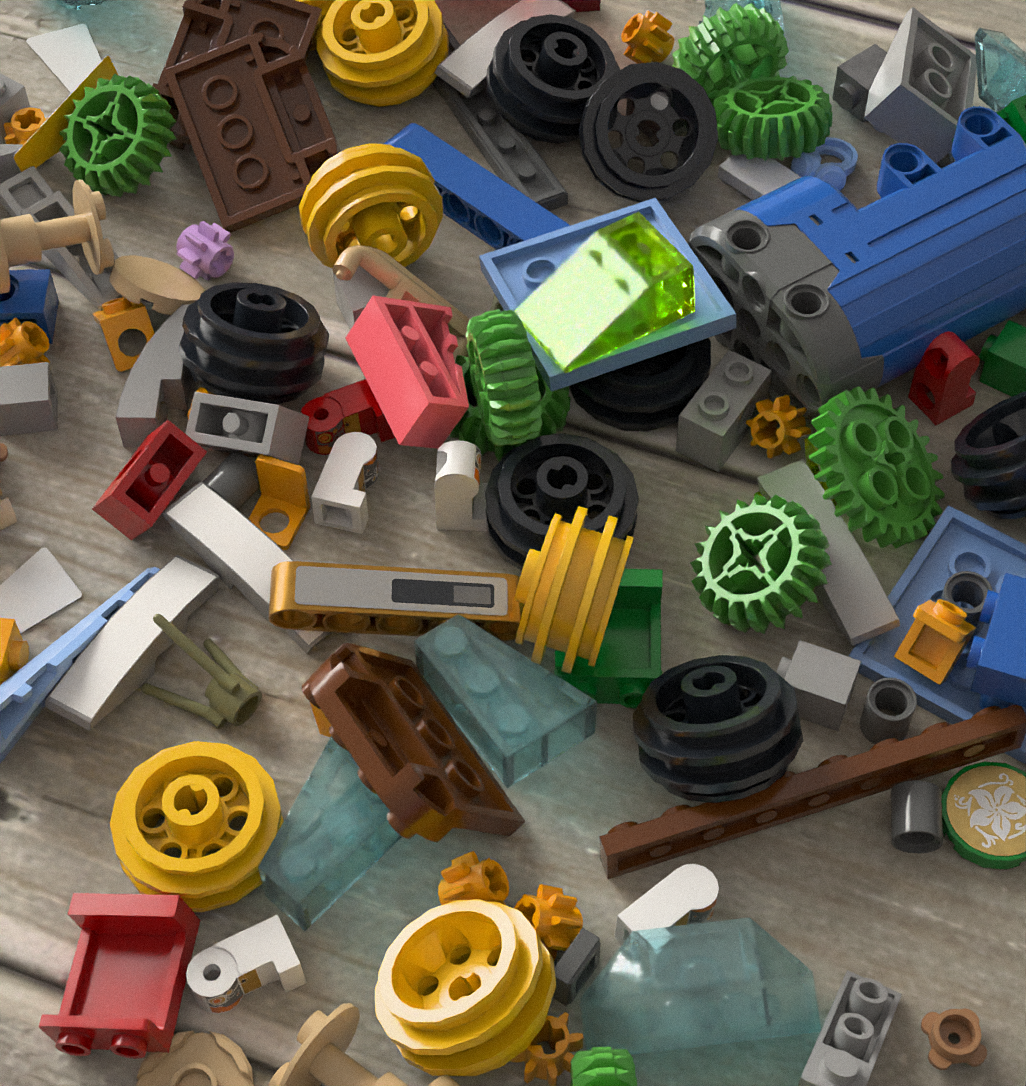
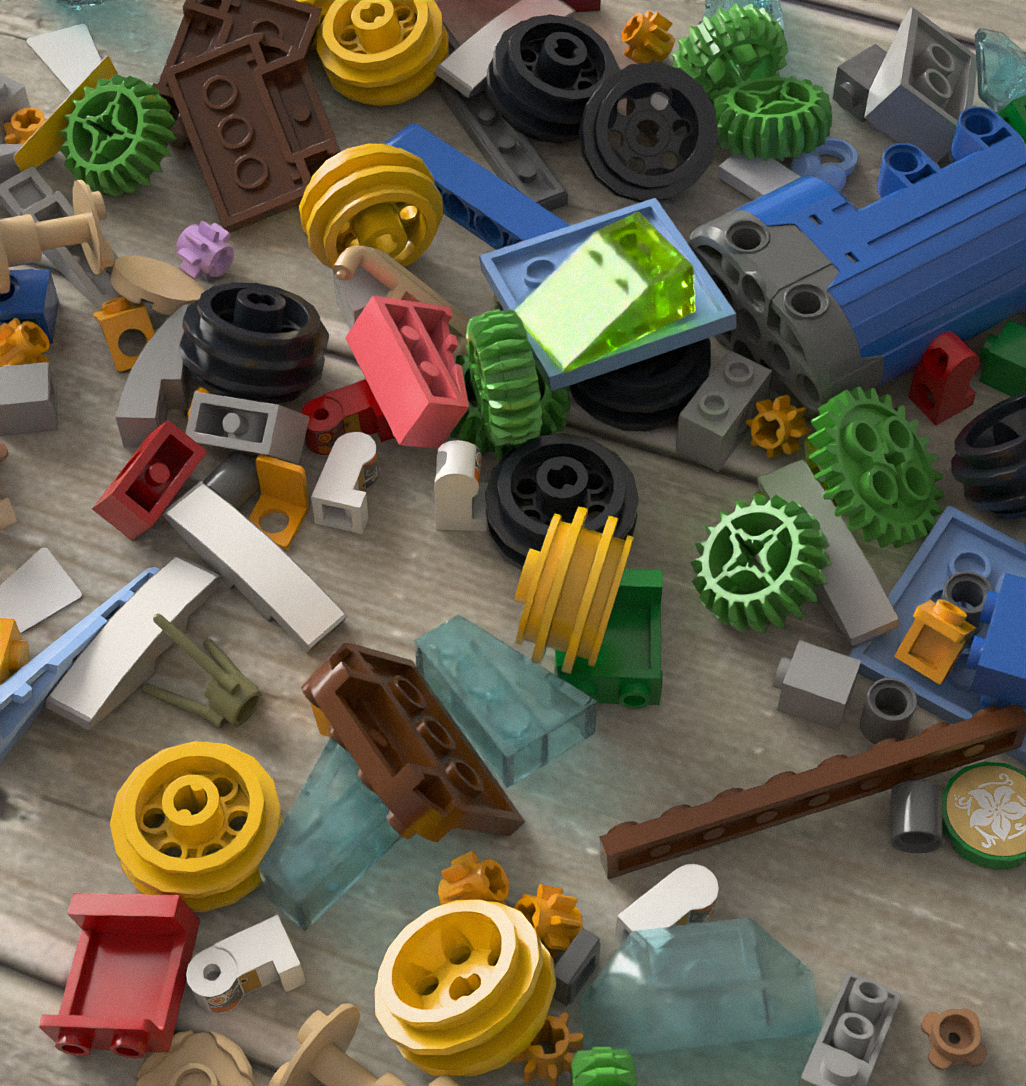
beam [269,561,525,641] -> none
black wheel [632,655,804,803] -> none

